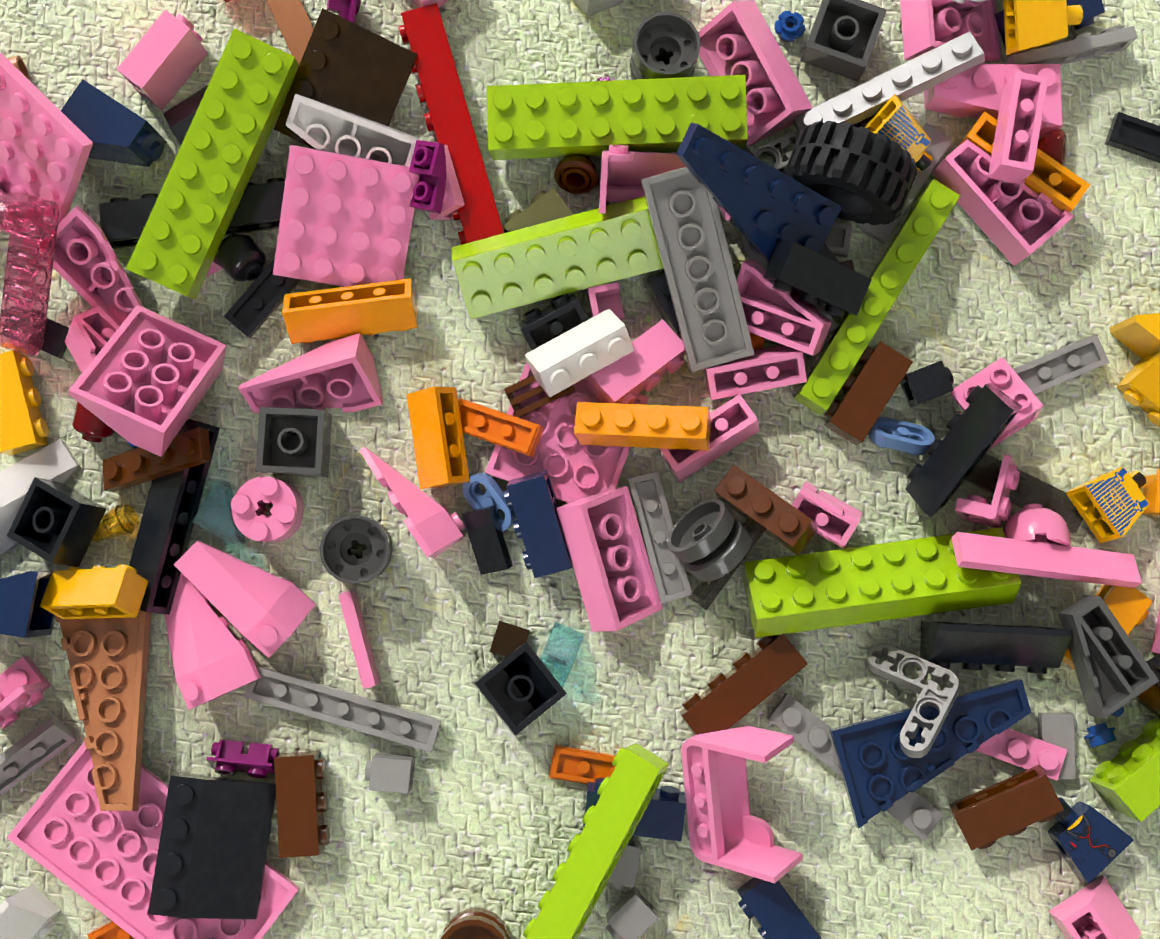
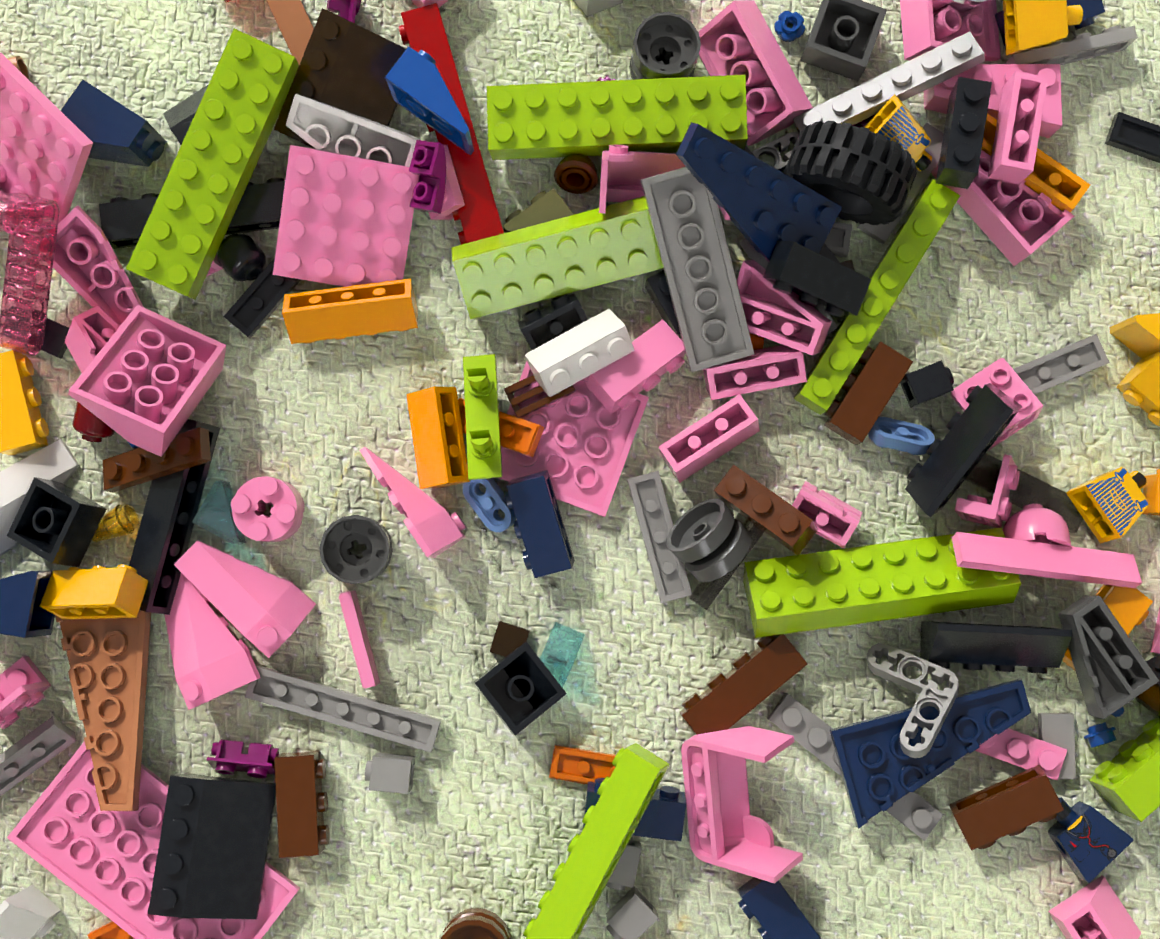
bright pink brick [117,10,208,110] -> none
bright pink wedge [239,333,383,412] -> none
dark grey brick [256,407,332,478] -> none
black tile [462,505,513,575] -> none
bright pink slope [556,486,663,632] -> none
light orange brick [574,402,711,451] -> none
bright pink panel [587,282,625,321] -> none
clear red brick [1037,129,1066,166] -> none
none -> blue slope [385,46,474,155]
none -> lime hose [463,354,503,480]
none -> black brick [936,77,992,189]

